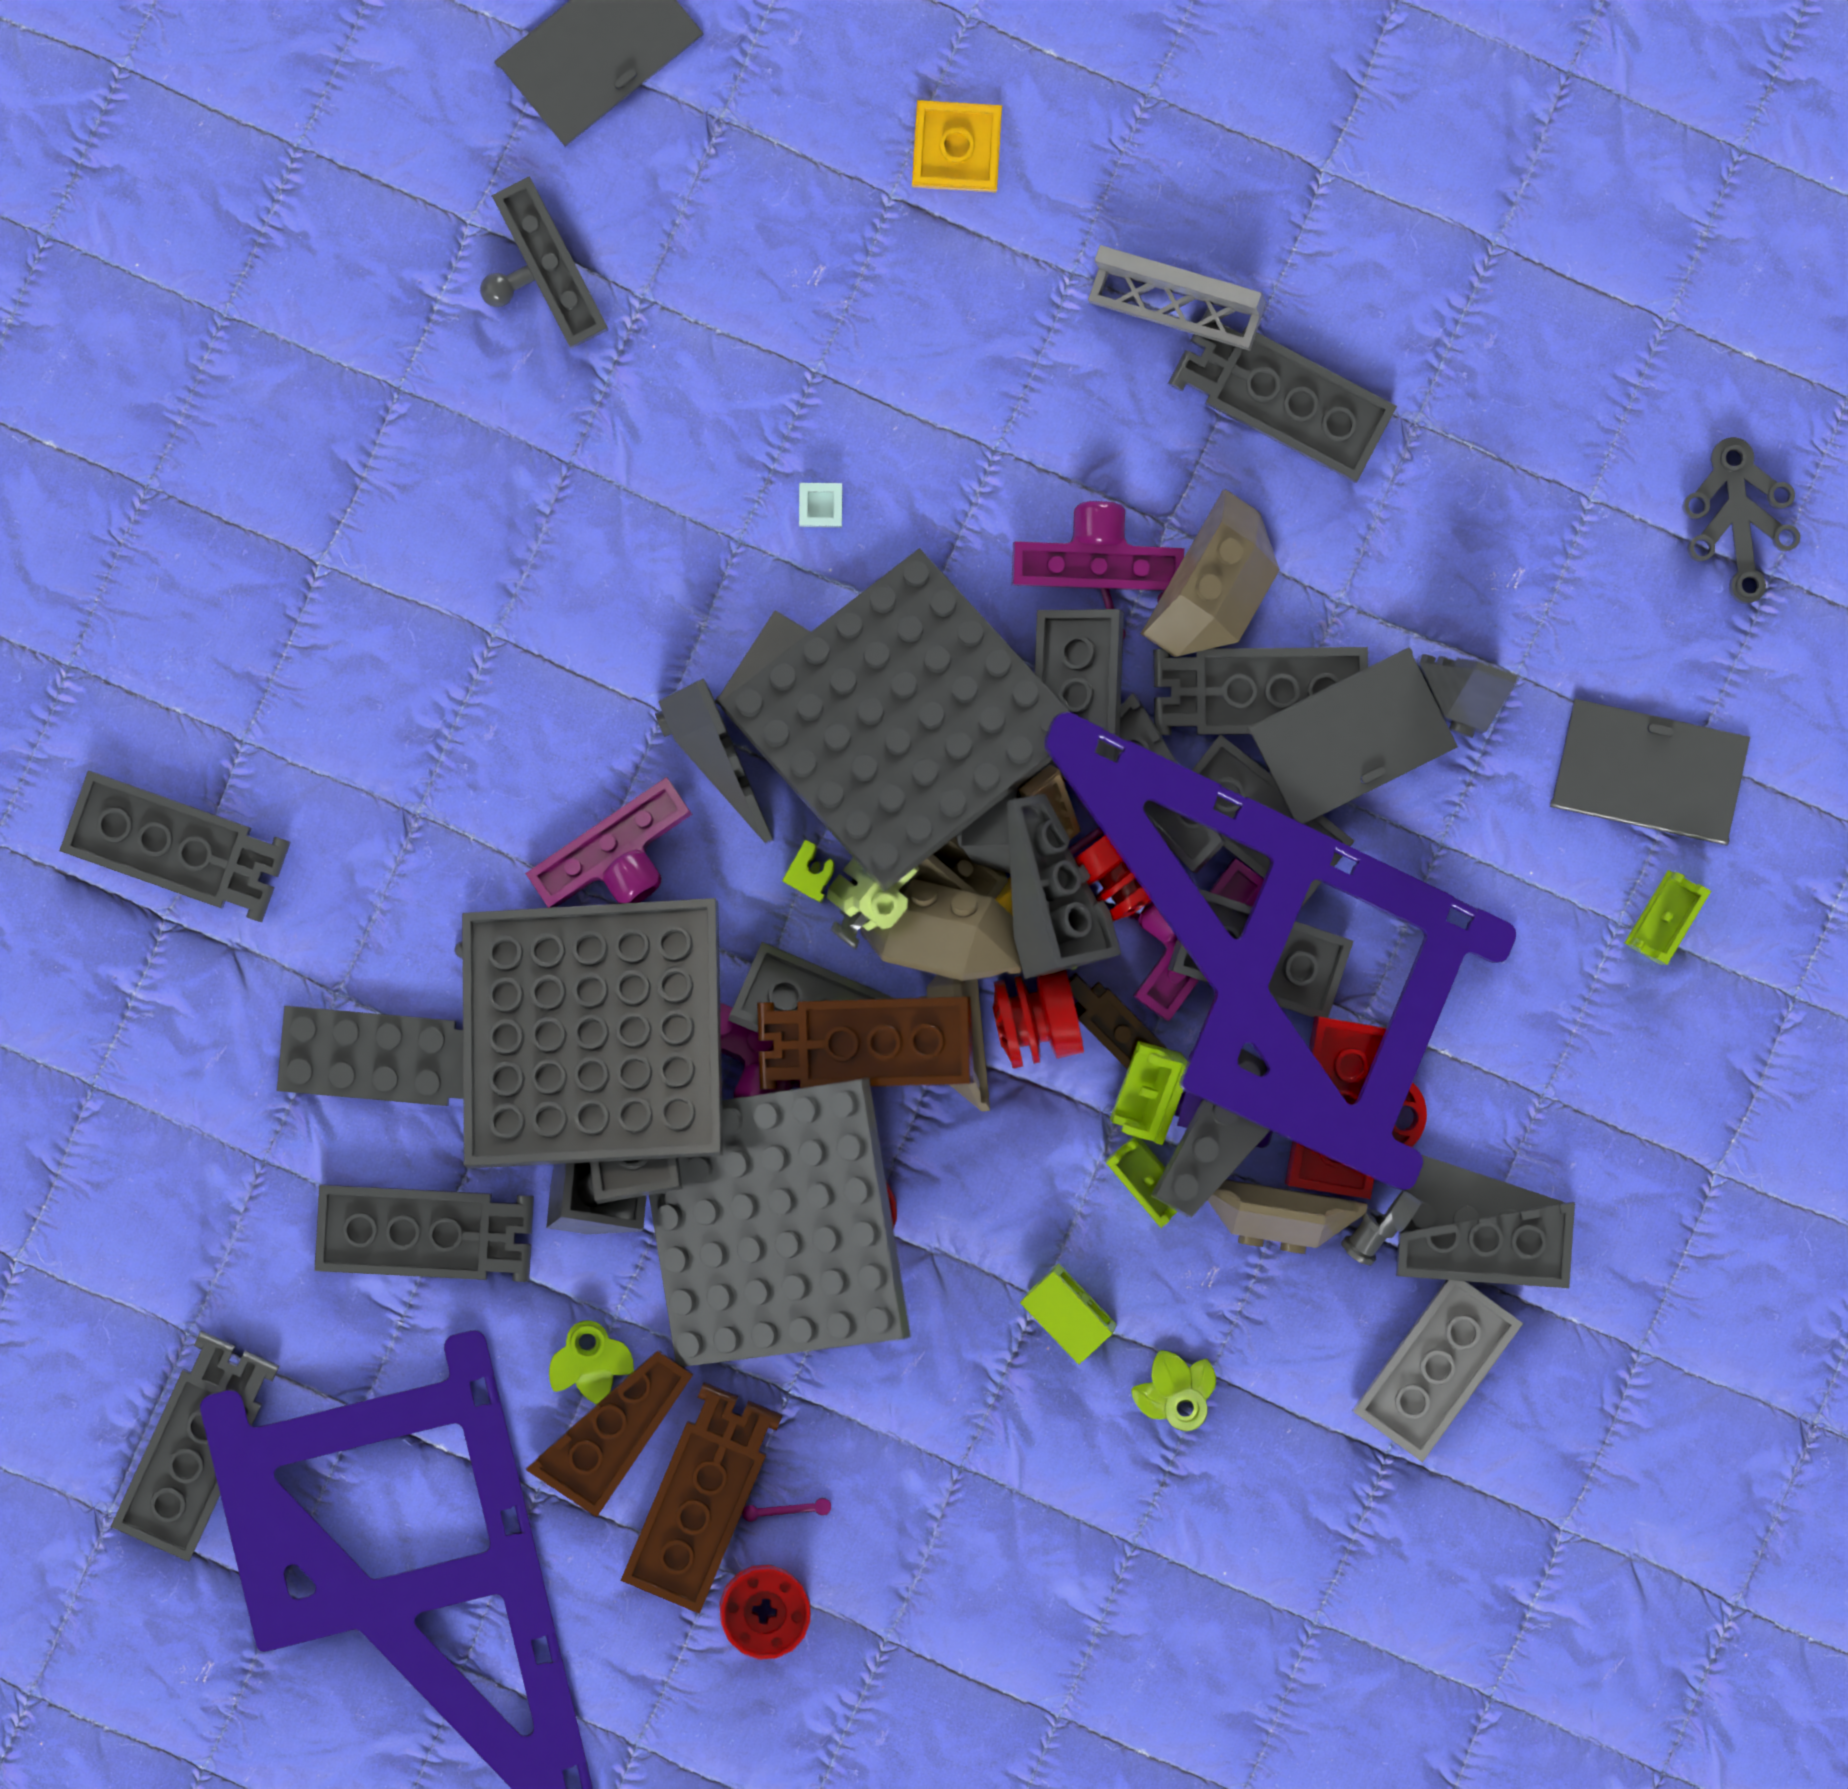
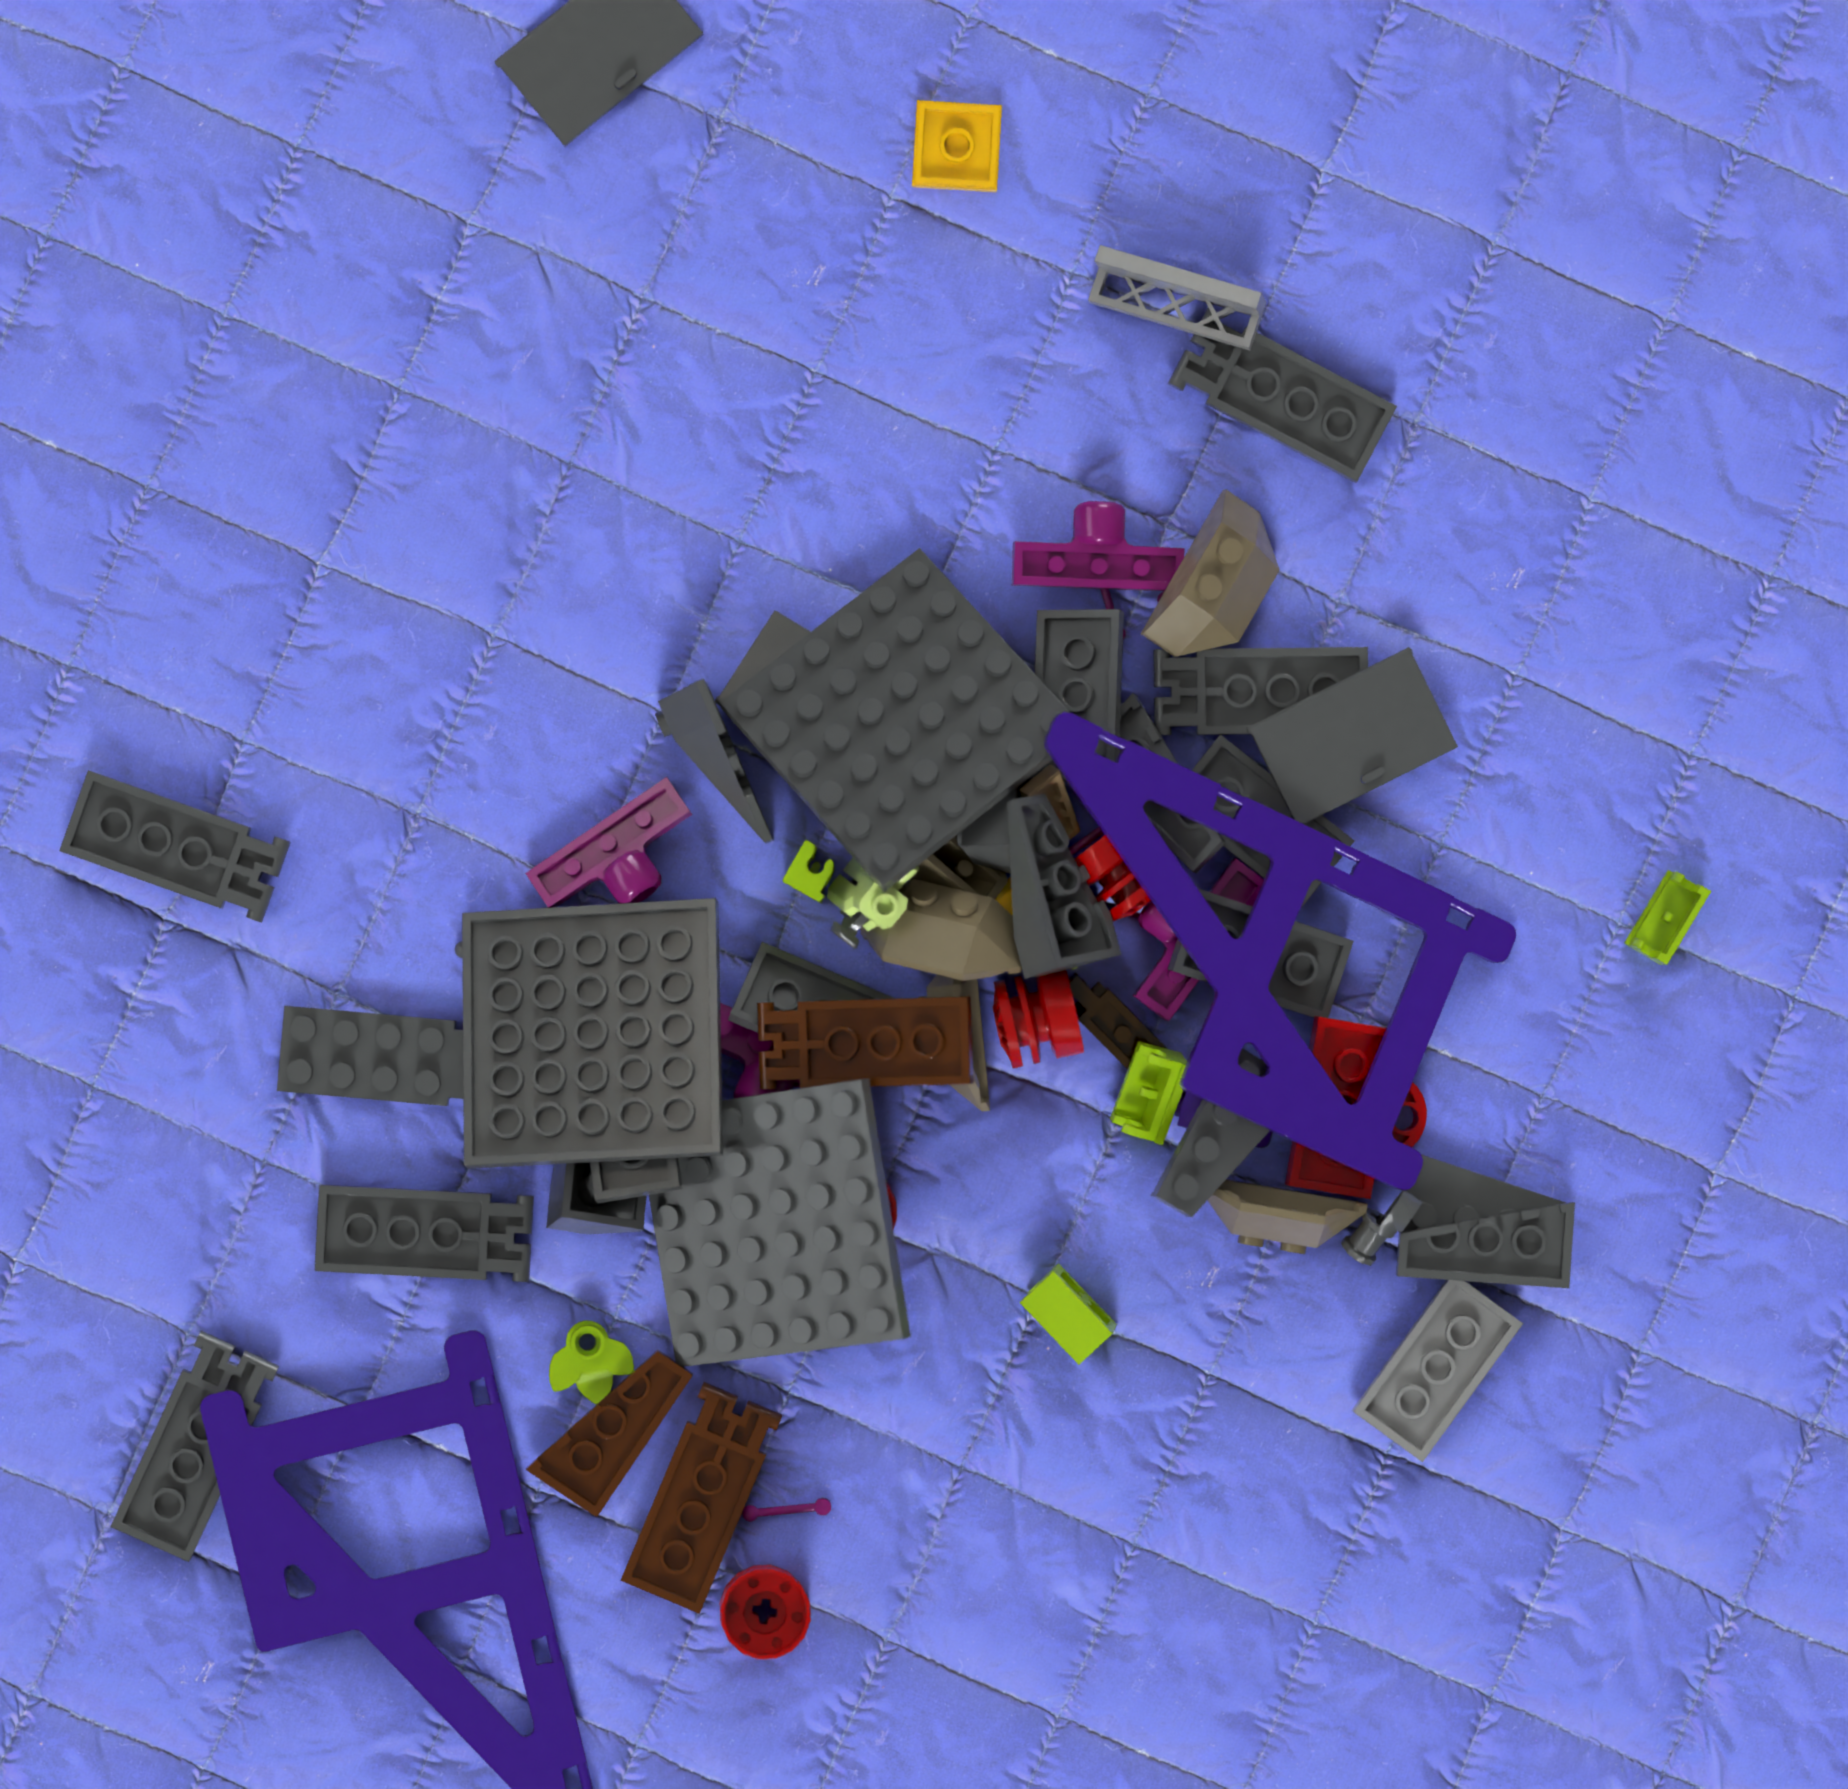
dark grey plate [480,176,609,349] -> none
light aqua plate [799,483,842,527] -> none
lime hinge [1104,1136,1178,1228] -> none
lime plate [1131,1350,1216,1431] -> none
dark grey wedge [1417,654,1519,738] -> none
dark grey container [1550,699,1750,845] -> none
dark grey plant [1682,437,1800,604] -> none

